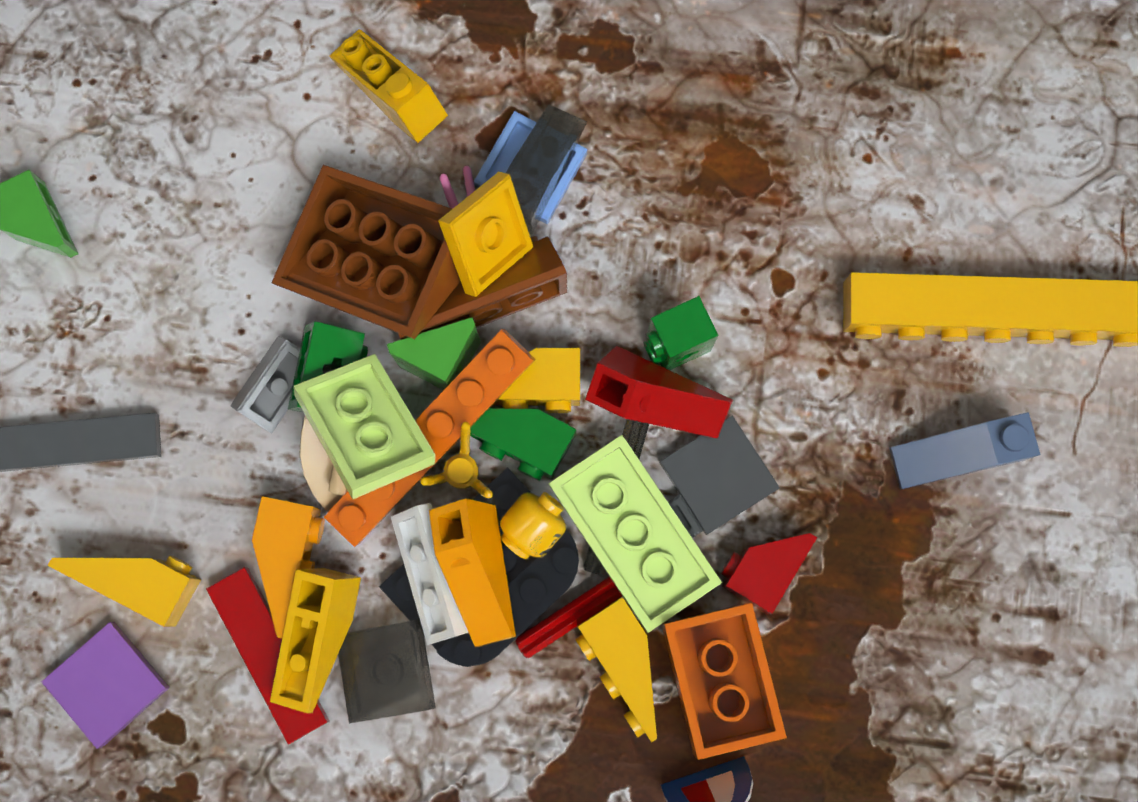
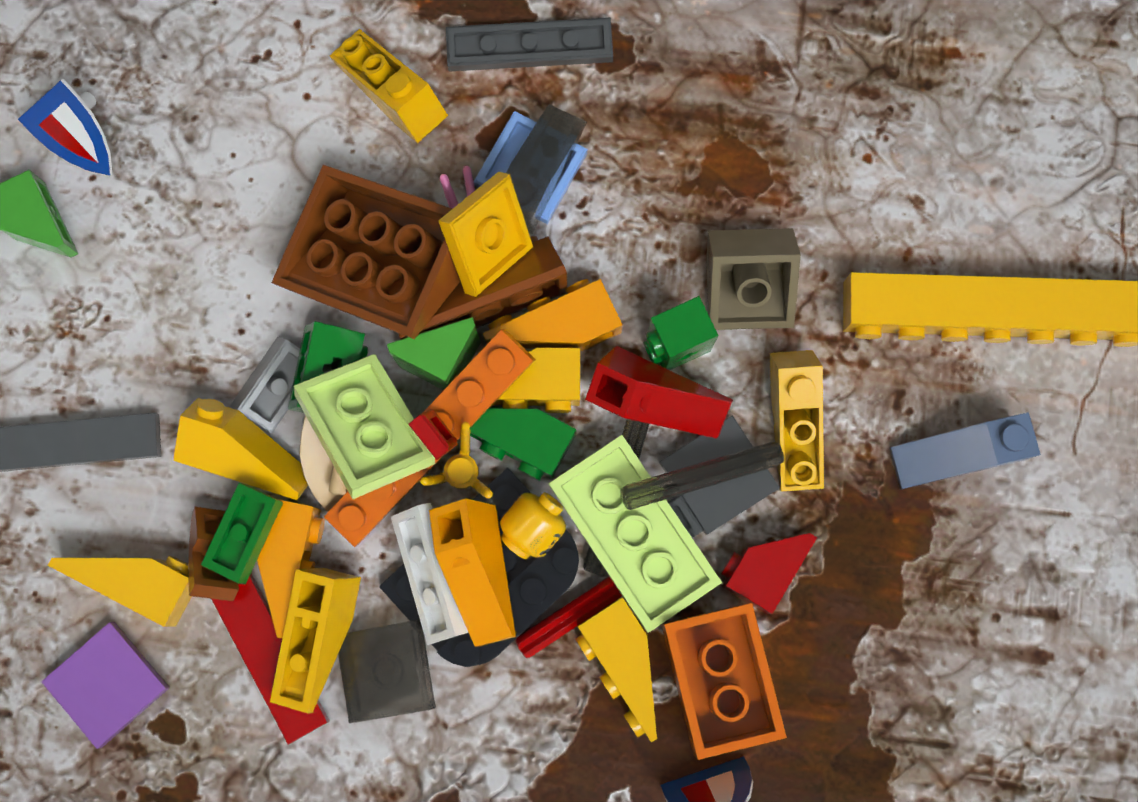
none -> shield [18,79,113,176]
none -> yellow slope [173,398,308,500]
none -> dark orange slope [188,506,239,601]
none -> green plate [201,483,283,584]
none -> red tile [408,409,458,460]
none -> dark grey tile [446,17,613,72]
none -> light orange slope [482,279,623,351]
none -> clear smoke axle [620,441,784,510]
none -> dark tan slope [706,228,801,330]
none -> yellow slope [770,350,824,492]

